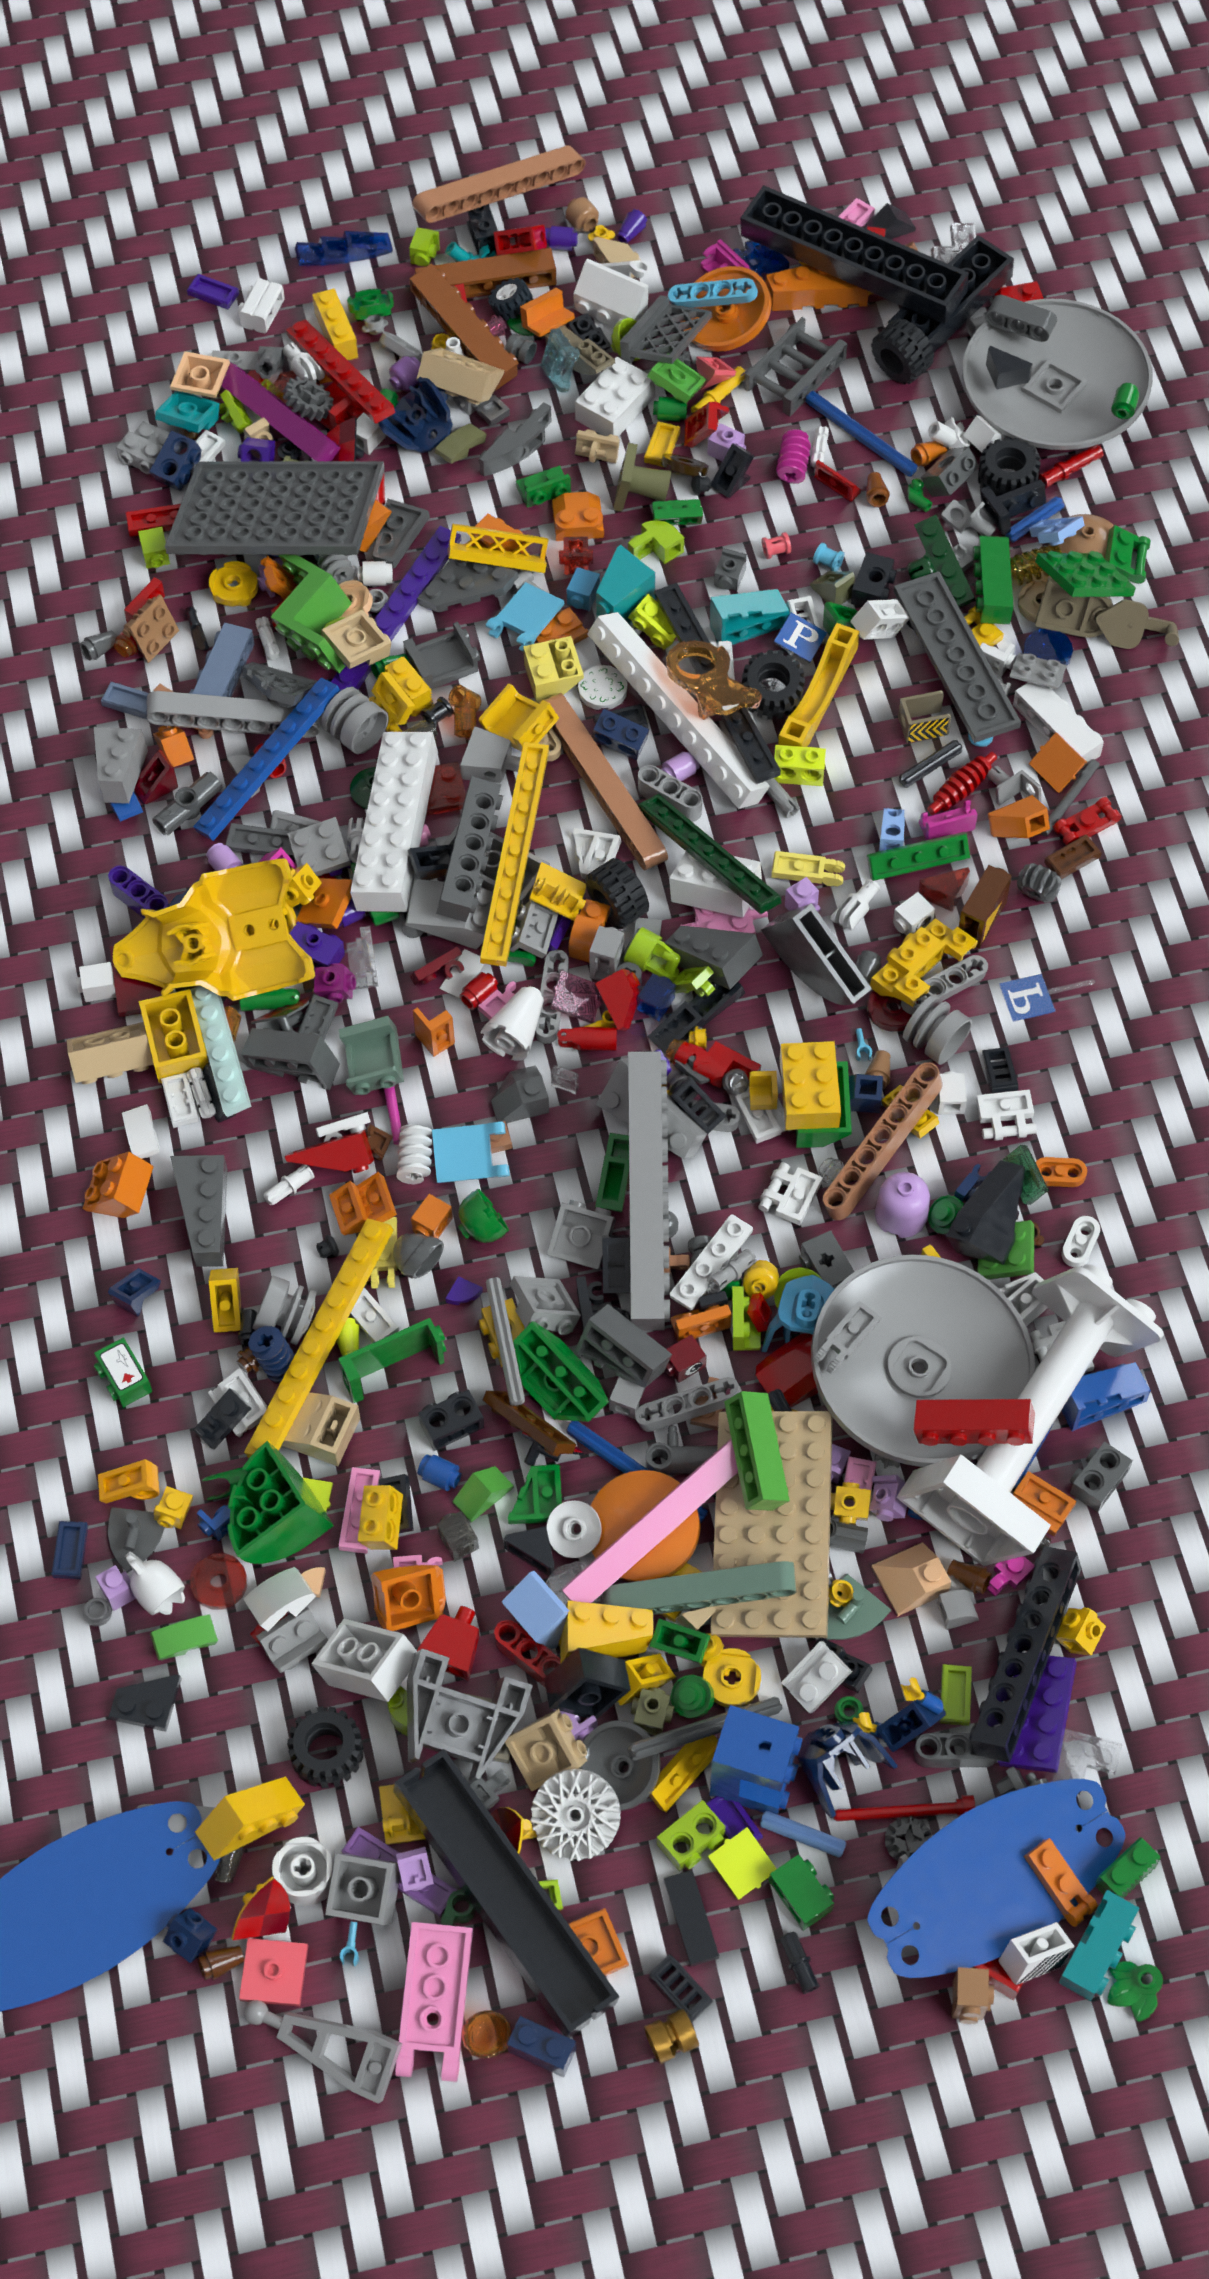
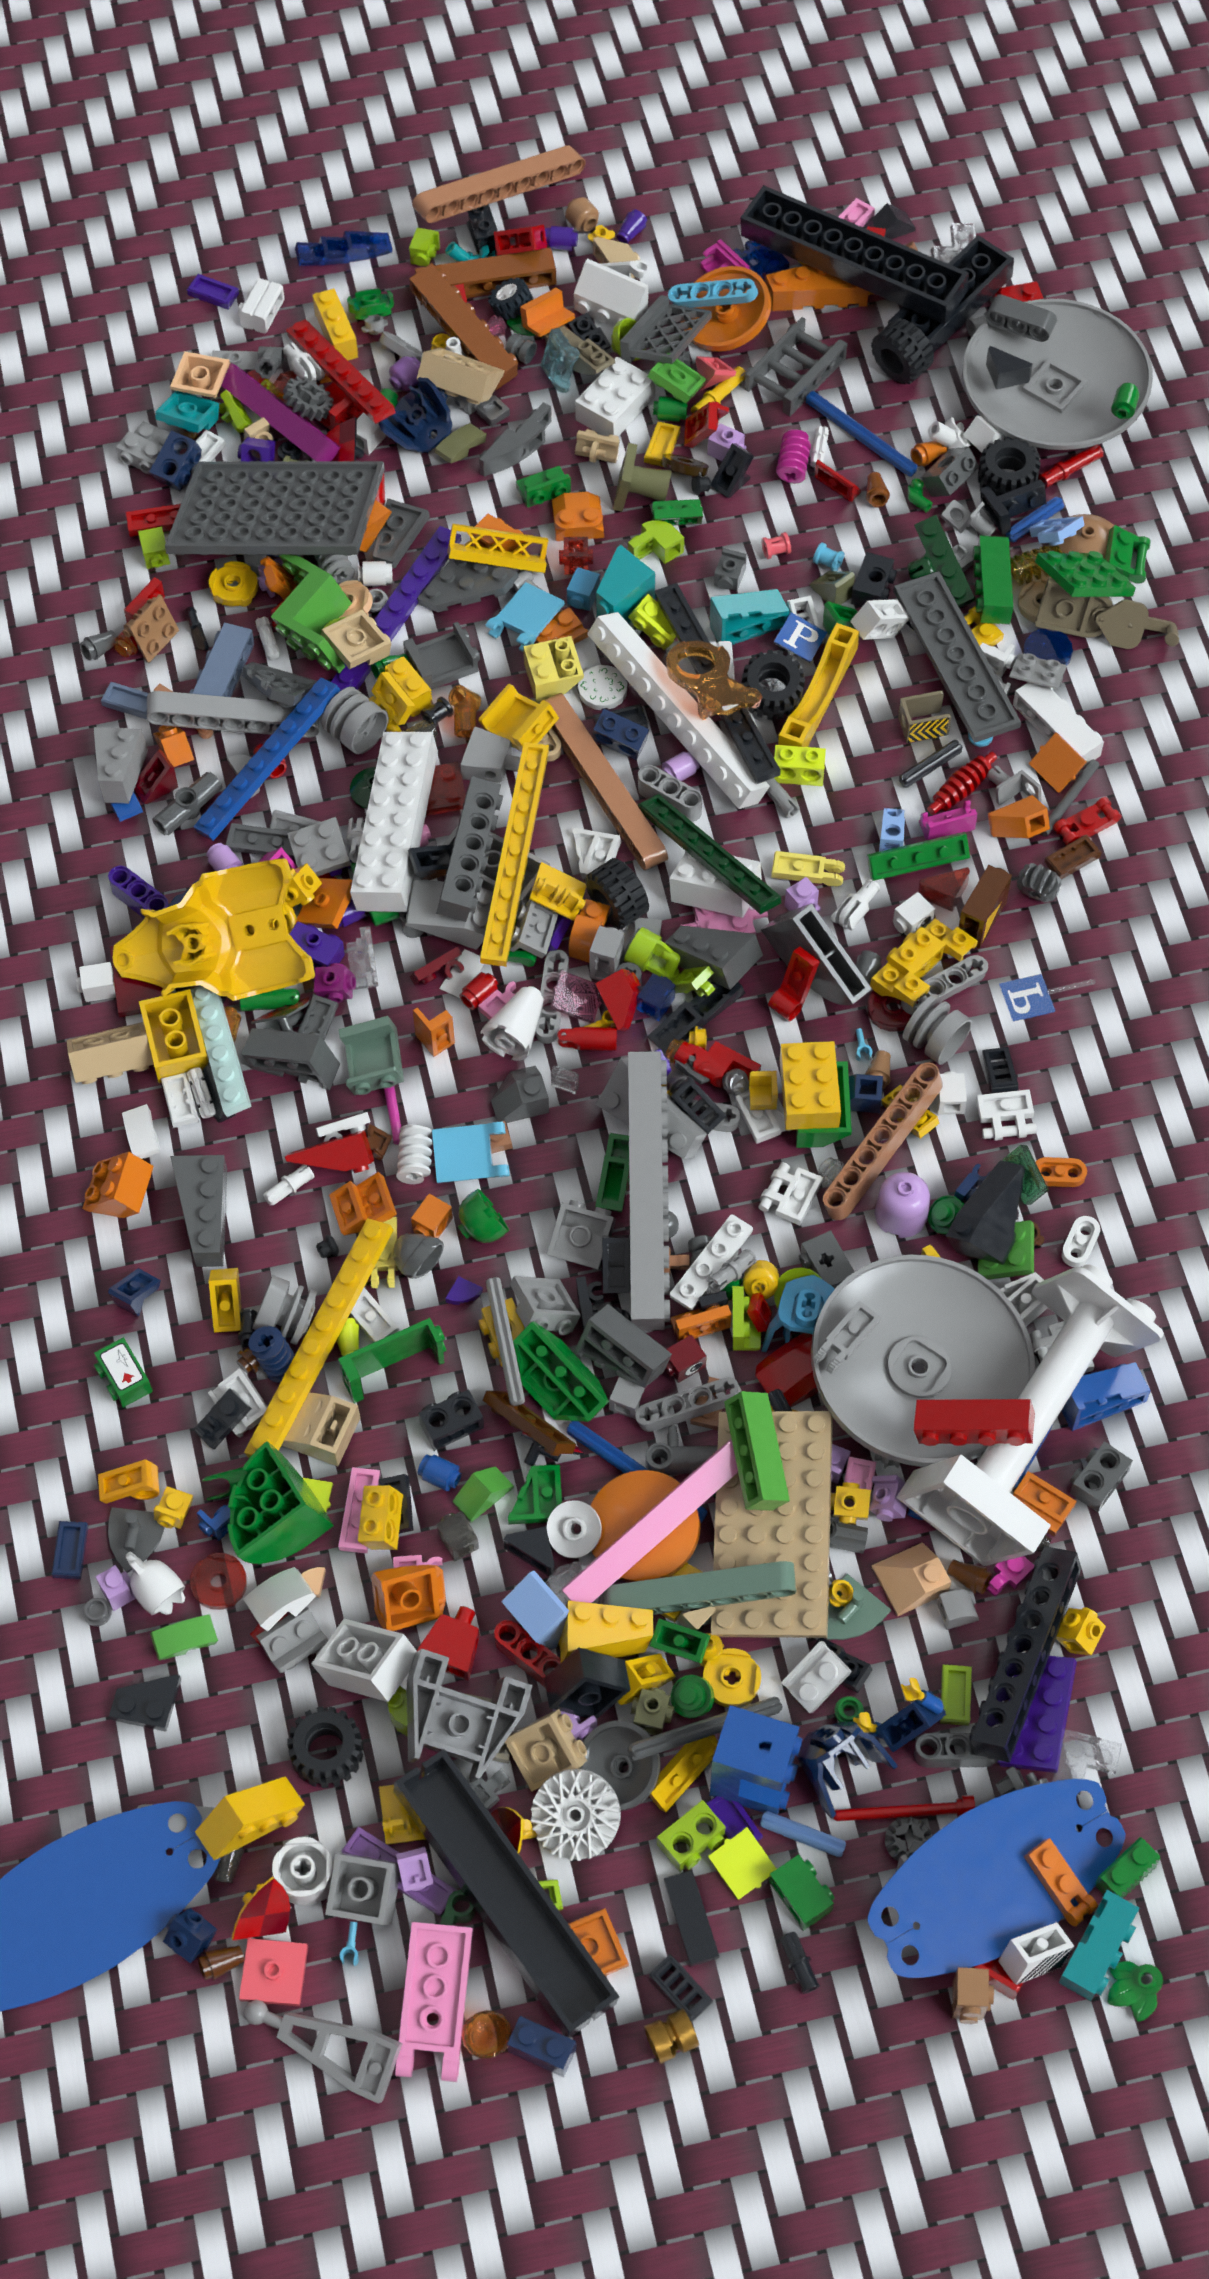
none -> red plate [768,946,820,1022]

